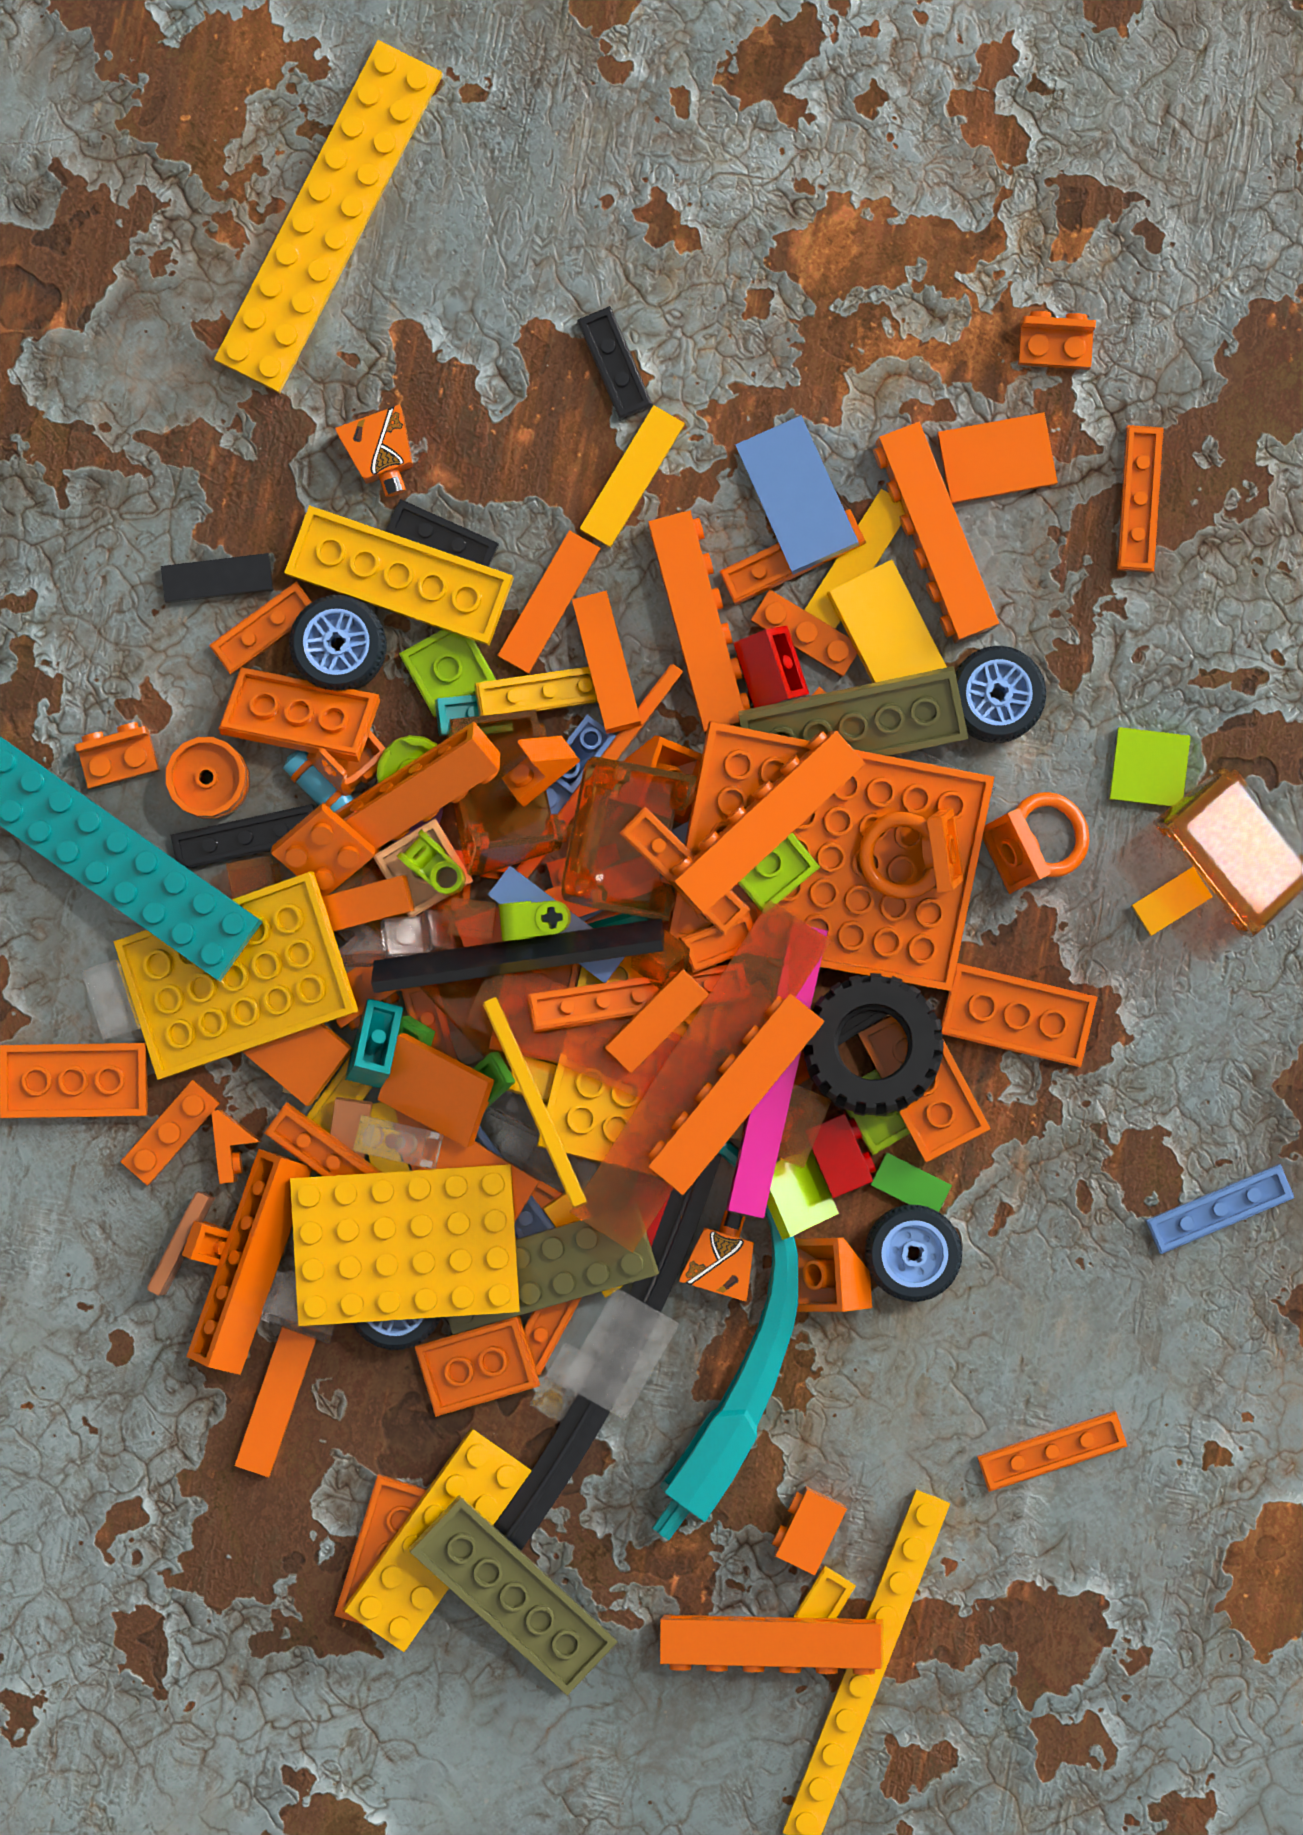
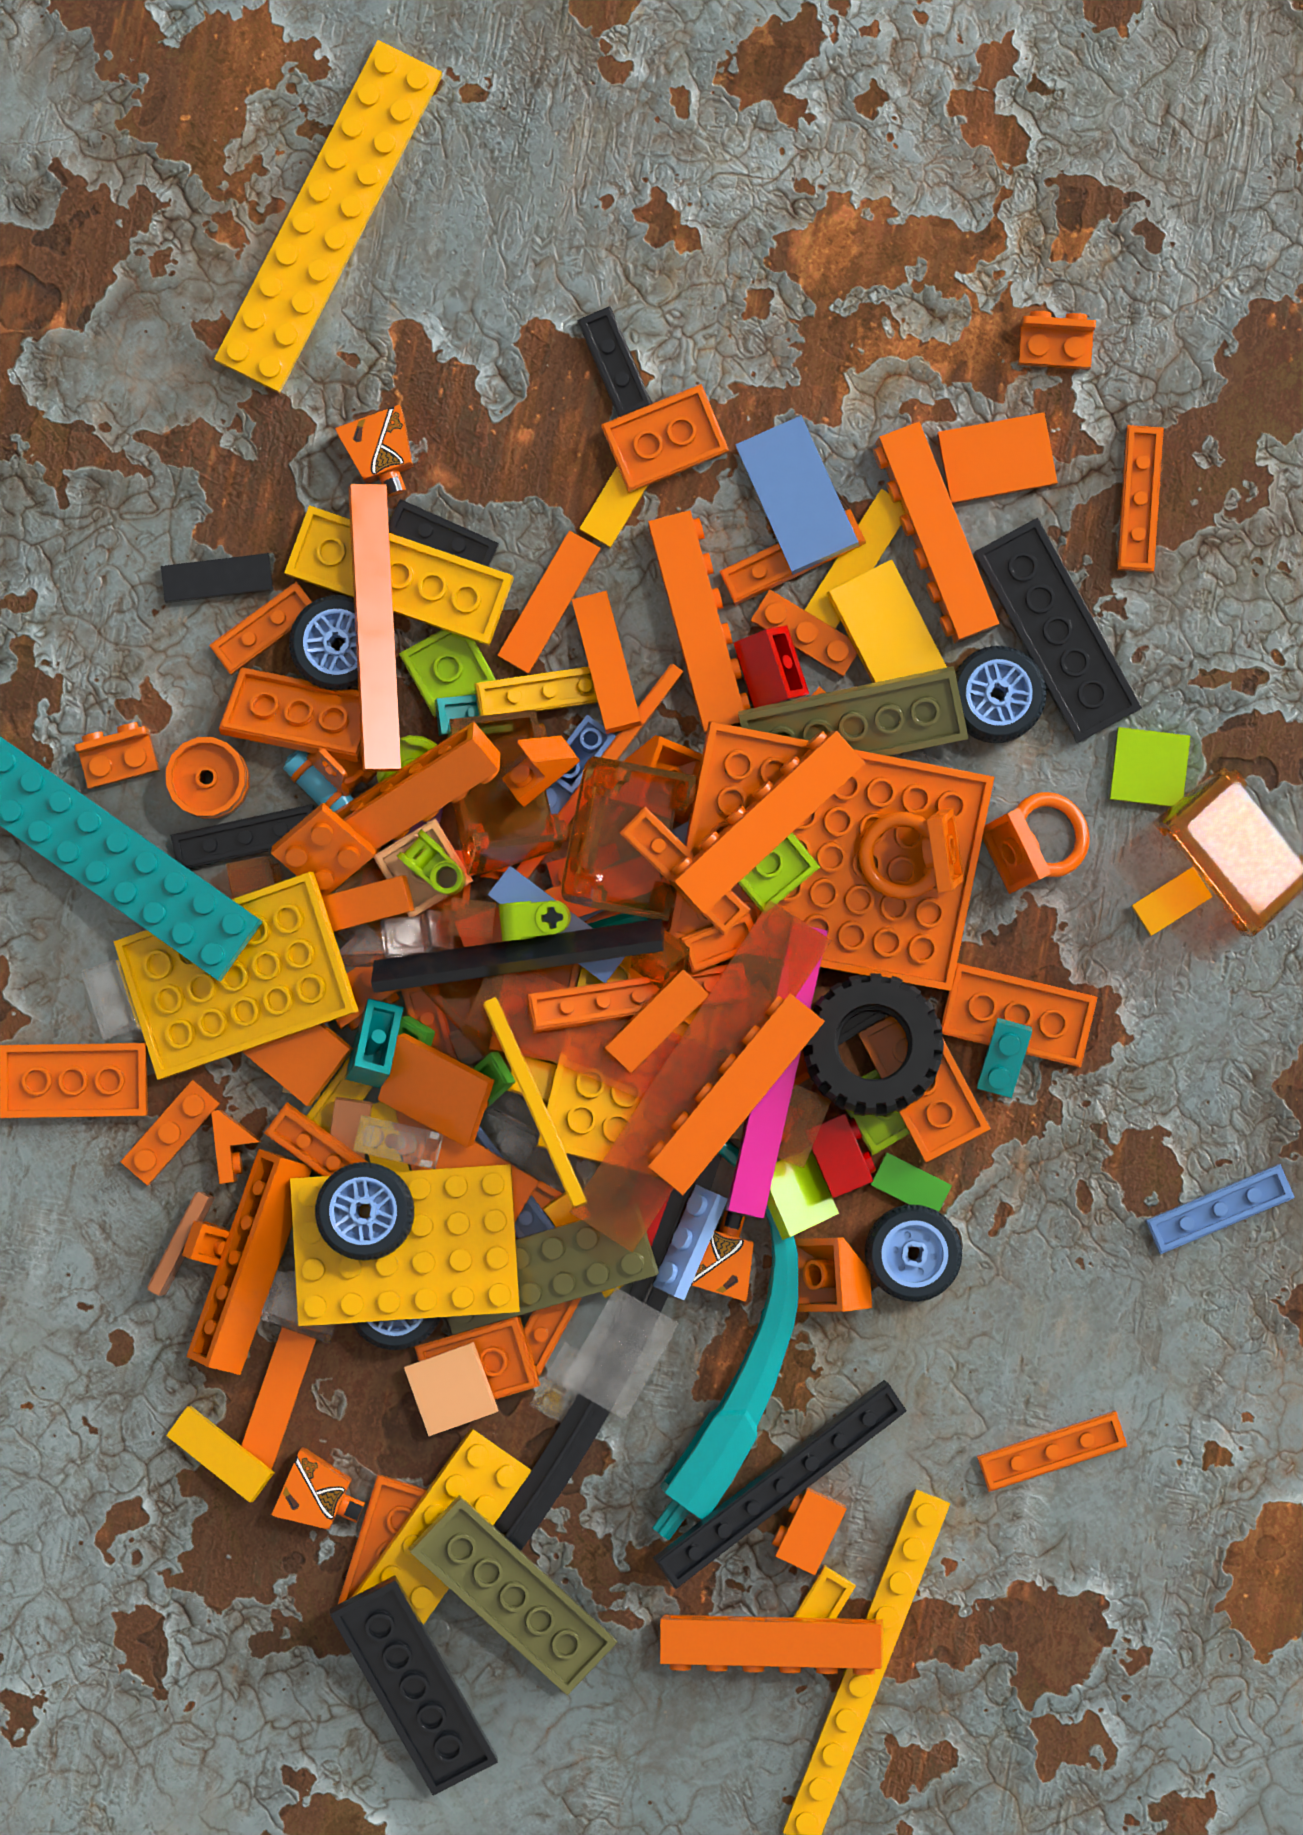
none -> yellow tile [166,1406,275,1502]
none -> orange torso [272,1447,365,1529]
none -> wheel [315,1162,414,1260]
none -> black plate [330,1575,498,1796]
none -> tile [348,484,401,772]
none -> light nougat tile [404,1342,499,1436]
none -> orange tile [601,384,729,493]
none -> light blue plate [653,1185,728,1300]
none -> black tile [653,1380,907,1589]
none -> black plate [973,518,1142,744]
none -> teal plate [977,1018,1032,1098]

